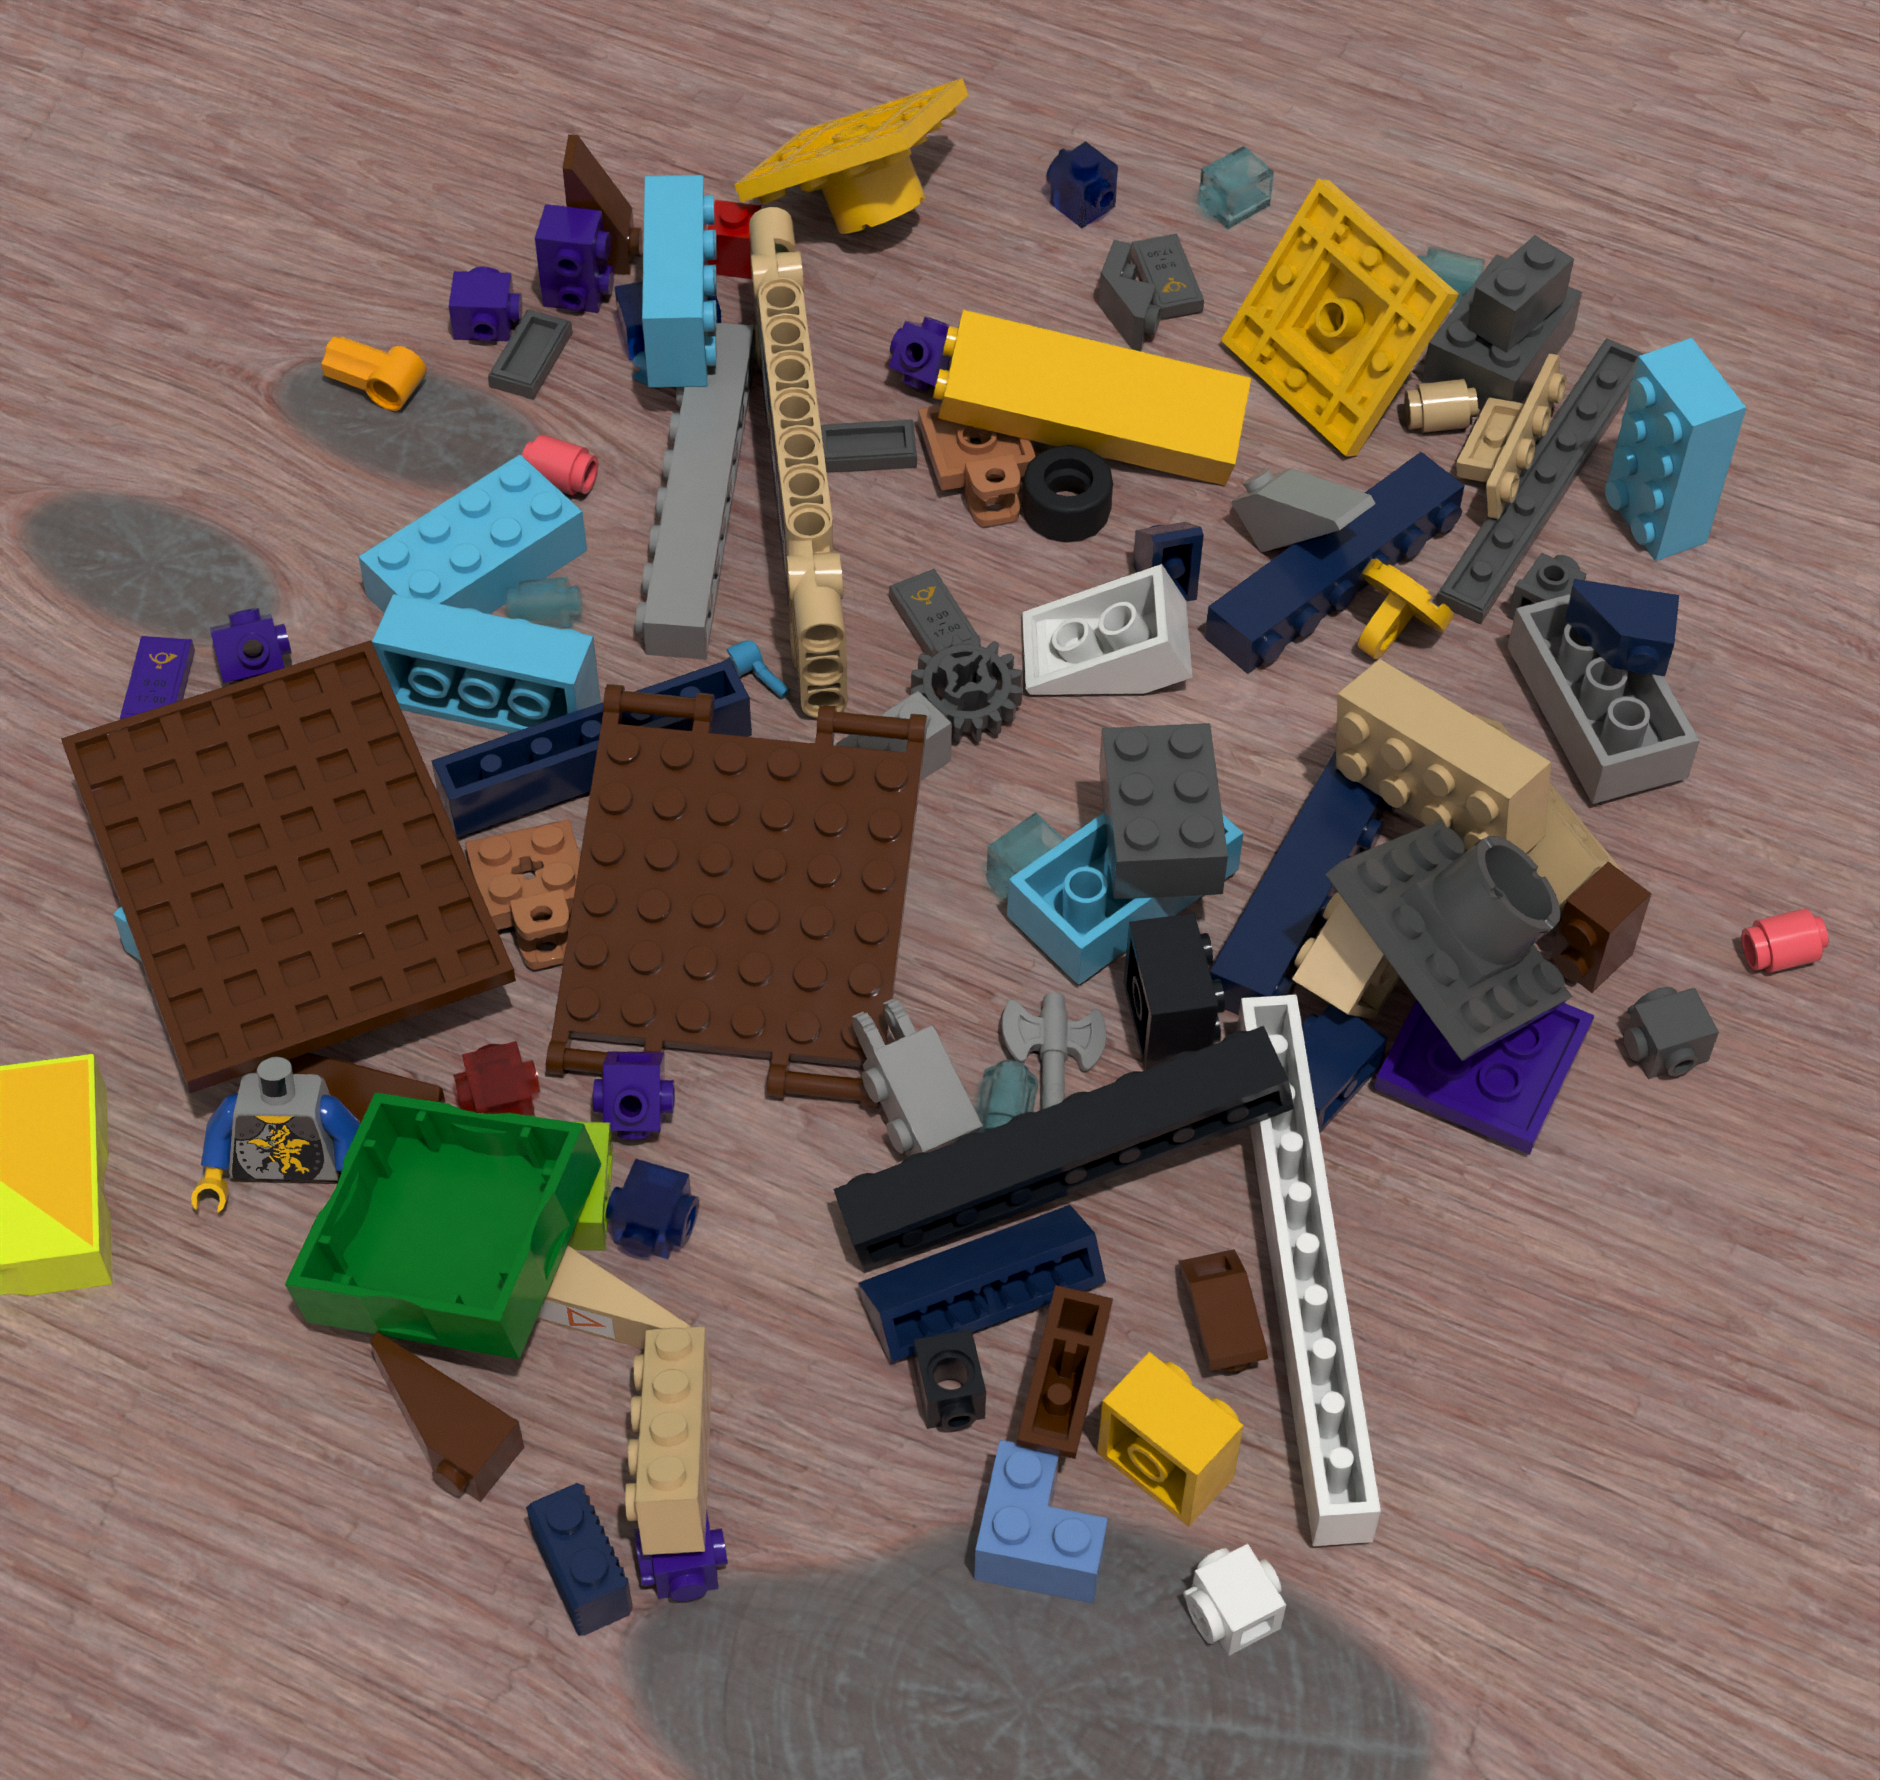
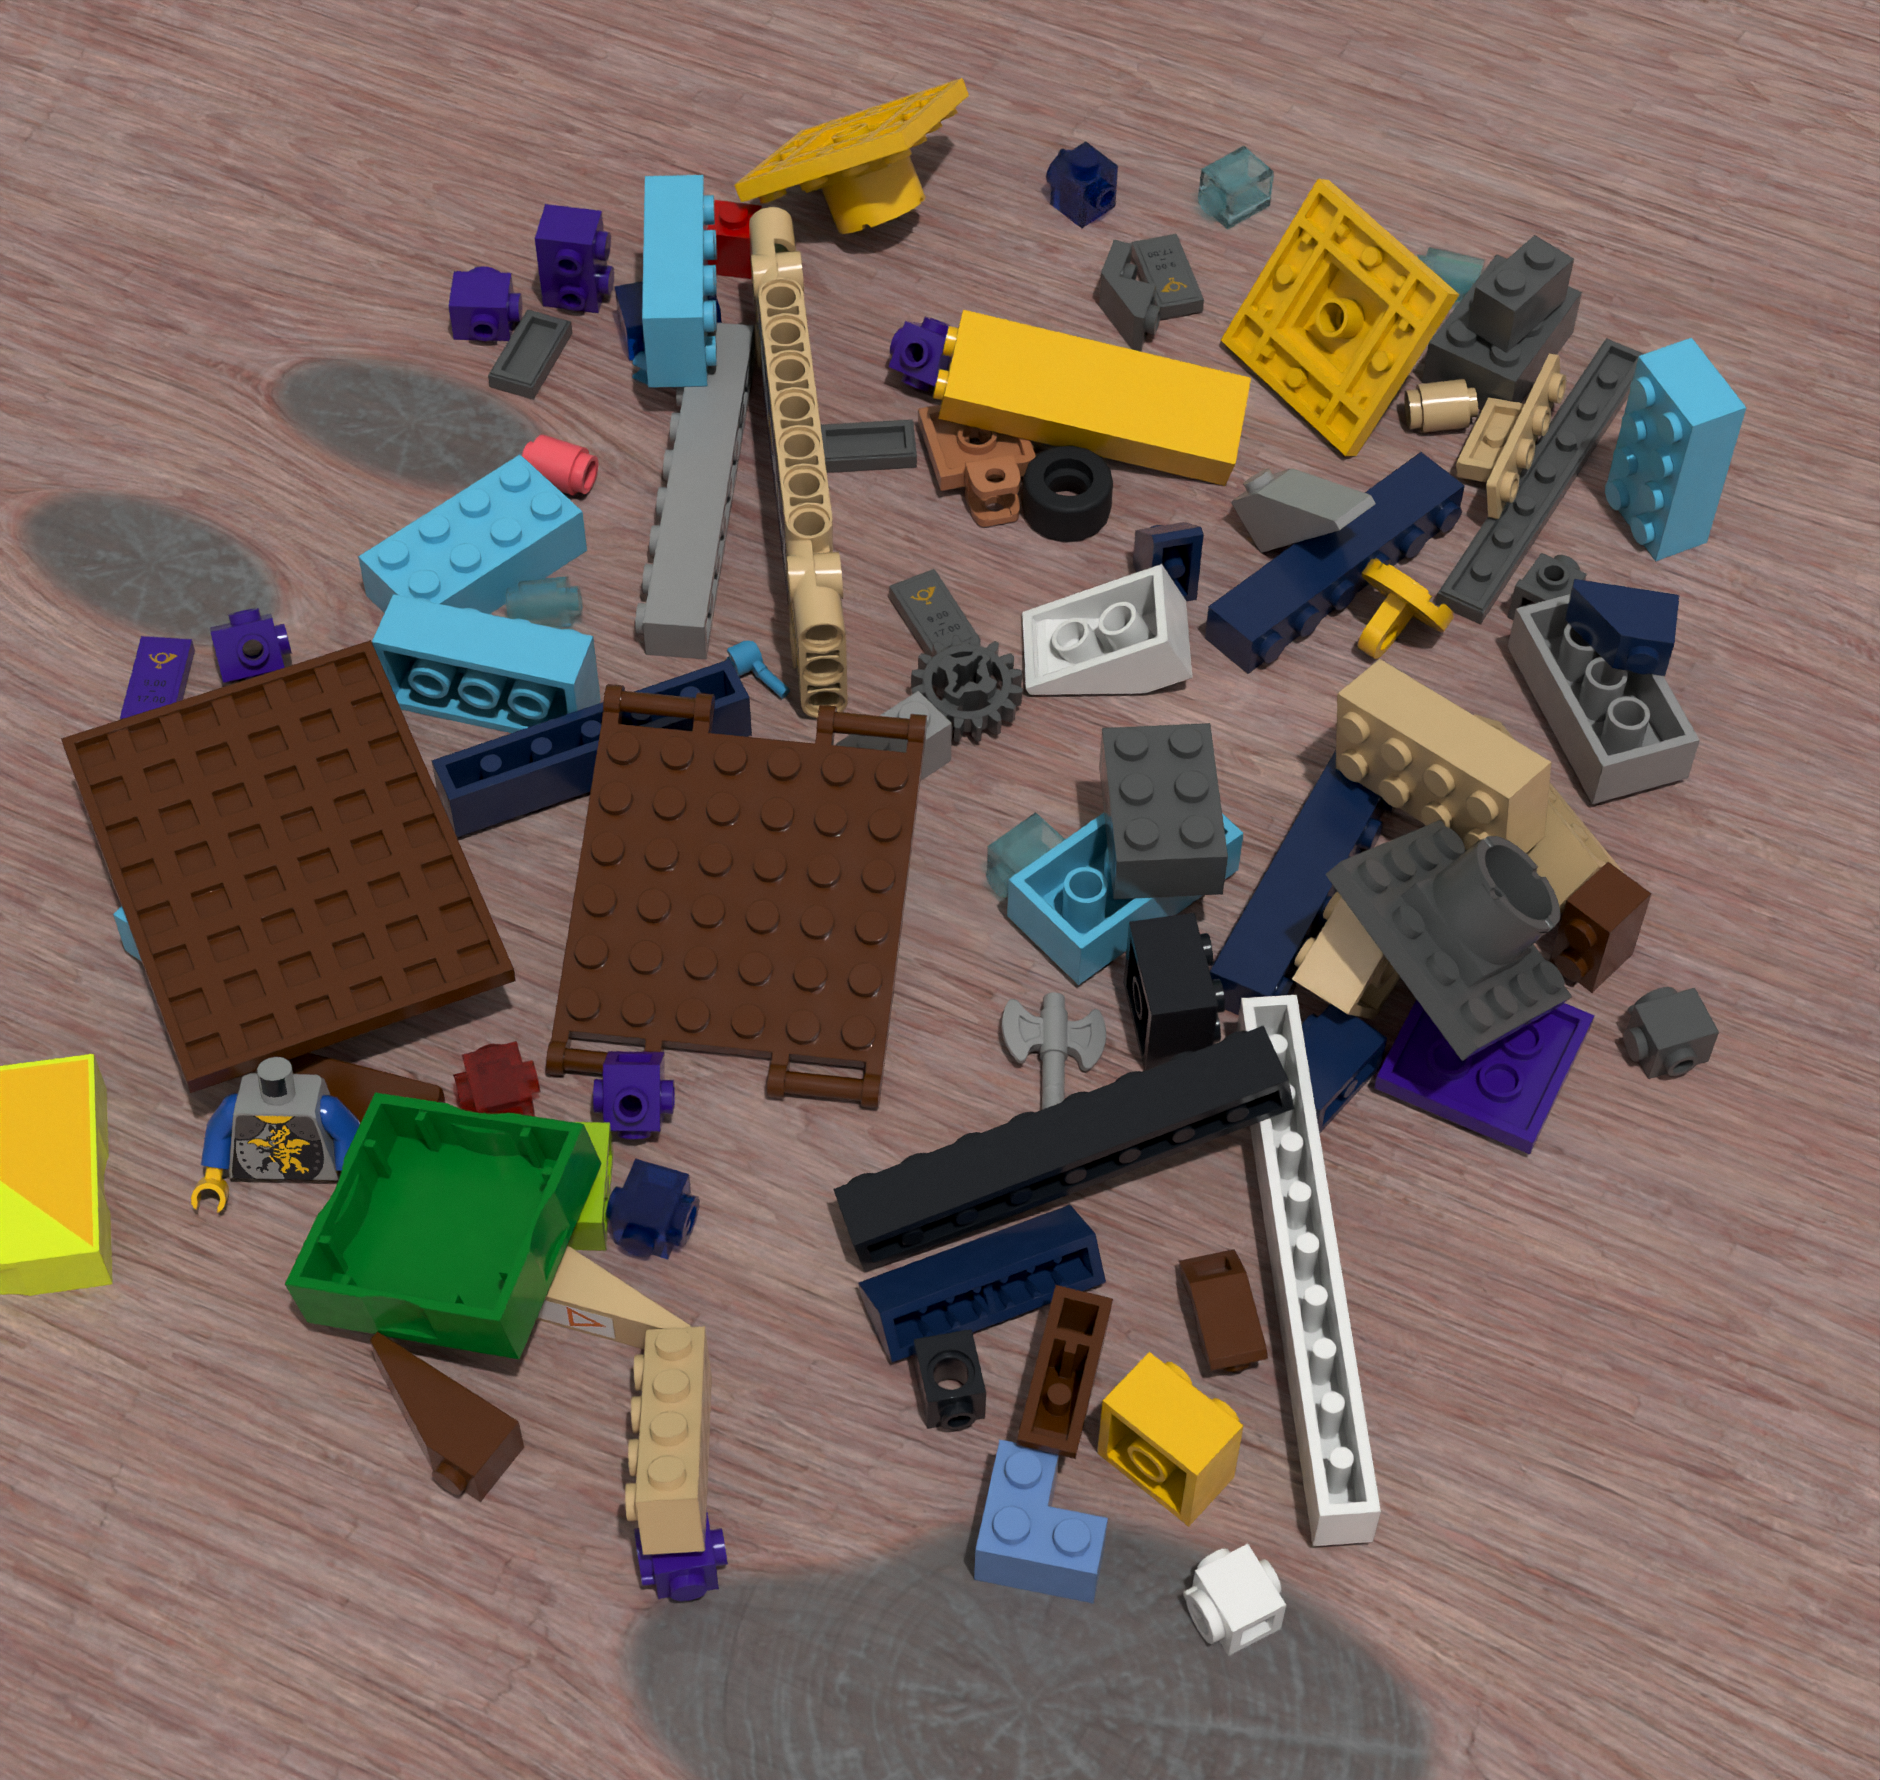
light orange piece [321,336,427,411] -> none
nougat plate [465,819,580,970] -> none
dark blue brick [526,1483,633,1636] -> none
reddish brown slope [562,135,642,275] -> none
light grey hinge [852,998,983,1157] -> none
clear light blue brick [976,1060,1038,1133] -> none
coral brick [1741,908,1829,973] -> none

